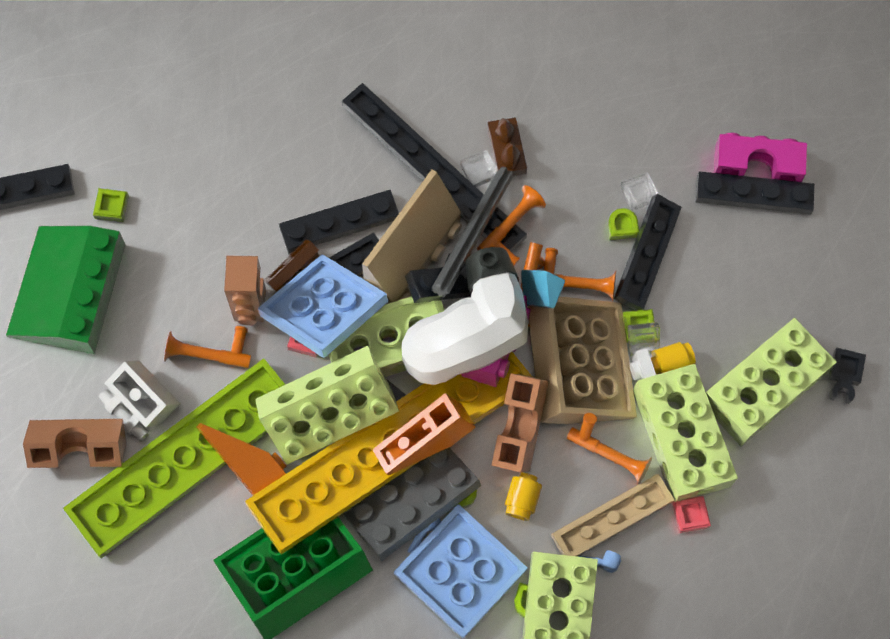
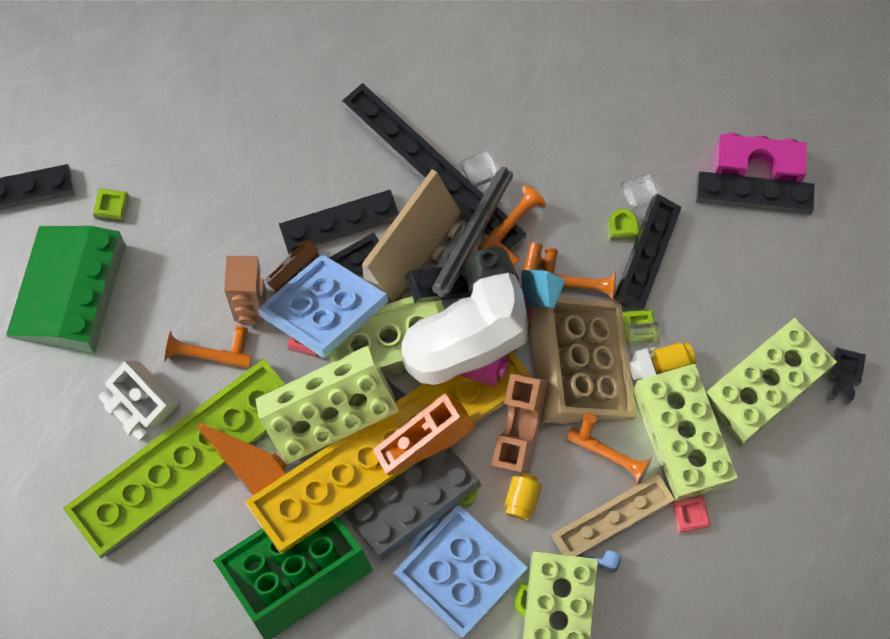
nougat arch [23,419,127,468] -> none
reddish brown tile [487,117,527,176] -> none

